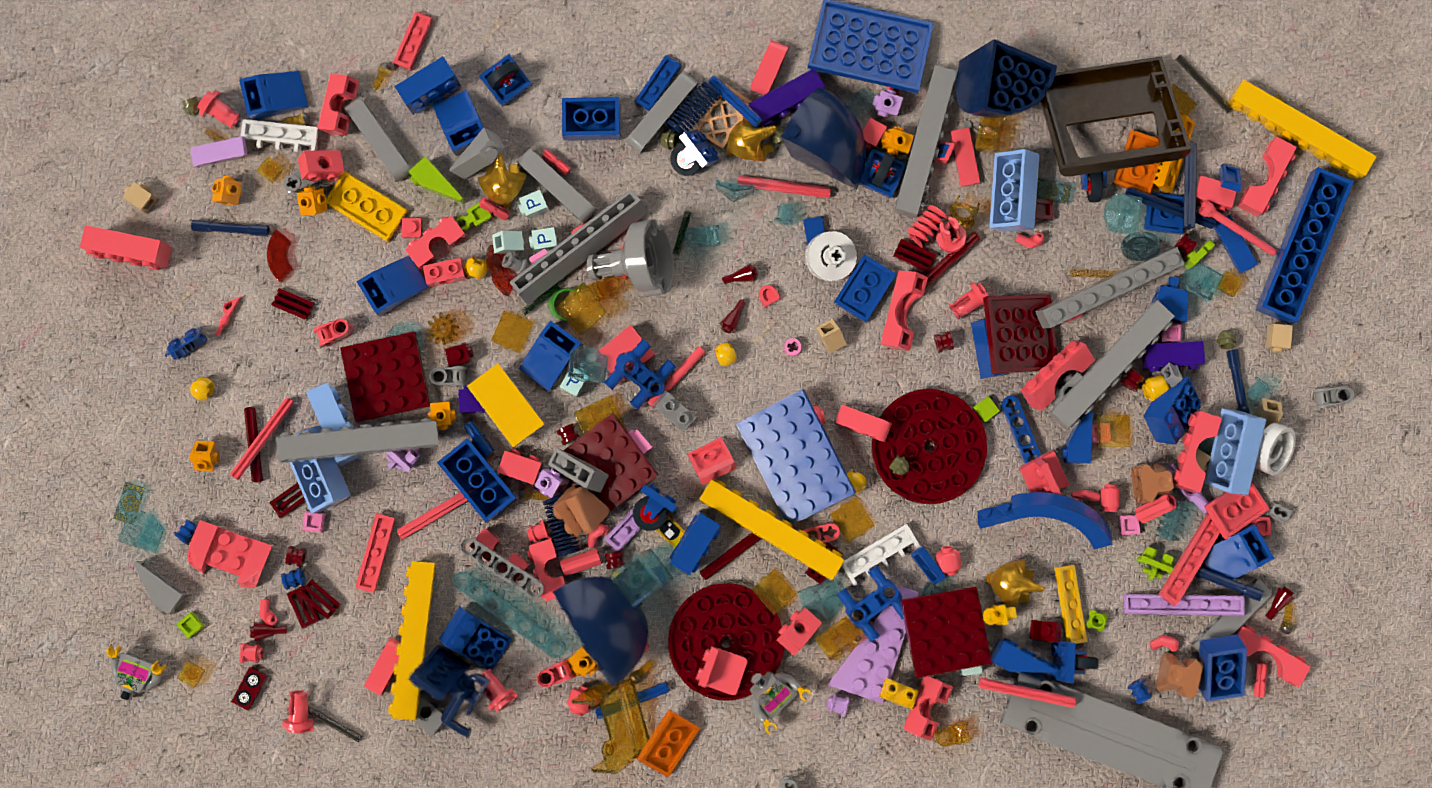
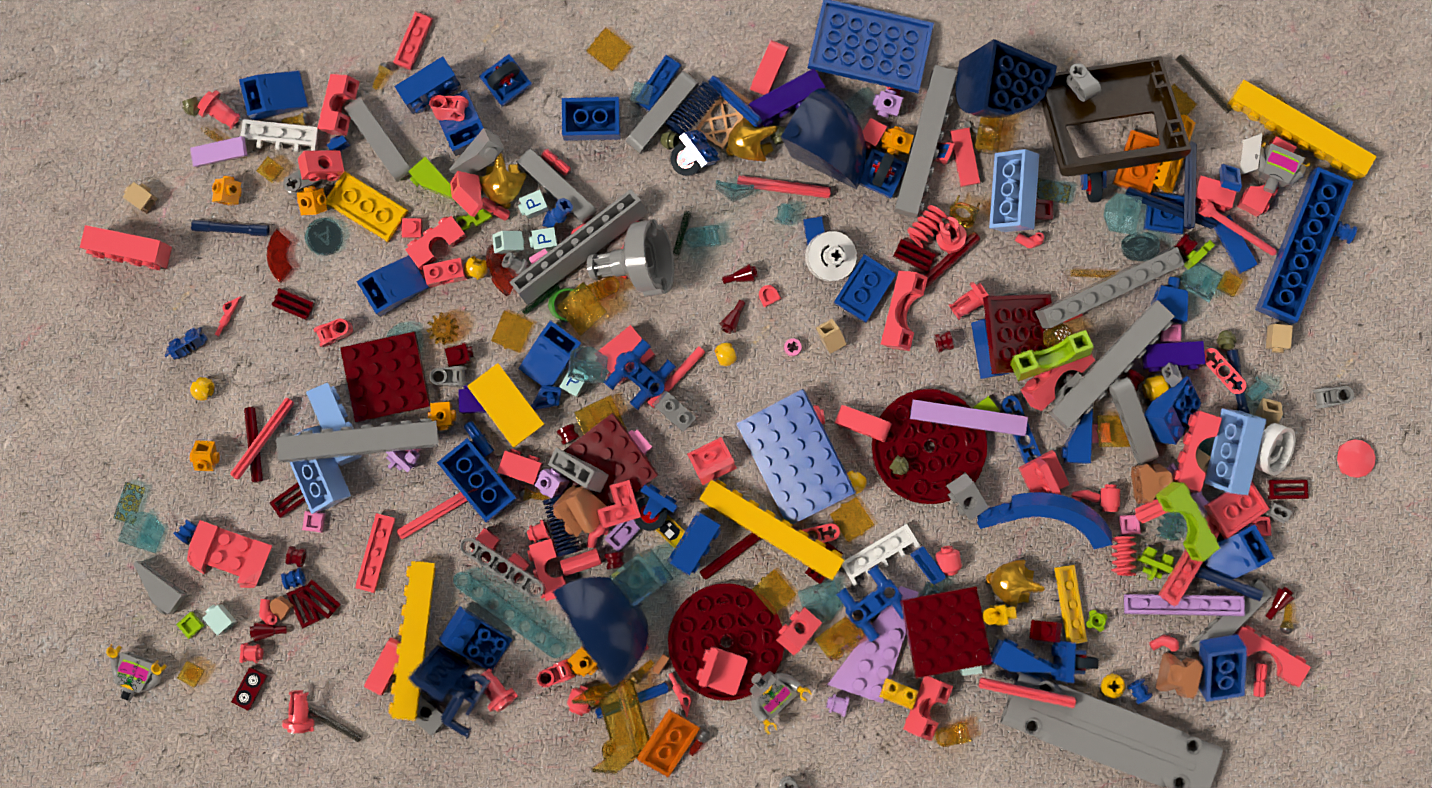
none -> light aqua brick [202,604,237,636]
none -> nougat tile [270,596,293,620]
none -> clear light blue tile [304,218,344,256]
none -> blue plate [327,135,351,152]
none -> coral piece [429,95,469,121]
none -> coral slope [450,171,484,217]
none -> blue piece [531,386,561,410]
none -> blue connector [542,198,573,228]
none -> clear yellow piece [586,27,631,71]
none -> coral plate [597,480,641,529]
none -> clear light blue tile [630,81,653,106]
none -> nougat tile [653,653,670,674]
none -> coral hand [668,672,691,717]
none -> piece [689,729,710,756]
none -> lavender tile [910,400,1028,436]
none -> light grey brick [947,473,989,521]
none -> lime arch [1011,330,1094,382]
none -> clear yellow head [1043,323,1072,348]
none -> light grey piece [1067,63,1101,102]
none -> yellow piece [1101,673,1126,699]
none -> light grey beam [1109,377,1159,465]
none -> coral piece [1111,536,1137,576]
none -> lime arch [1155,482,1220,561]
none -> coral beam [1204,348,1247,394]
none -> white sticker [1240,133,1262,174]
none -> light grey torso [1255,142,1310,193]
none -> dark red tile [1267,479,1309,500]
none -> blue bush [1332,221,1357,244]
none -> coral dish [1337,439,1376,478]

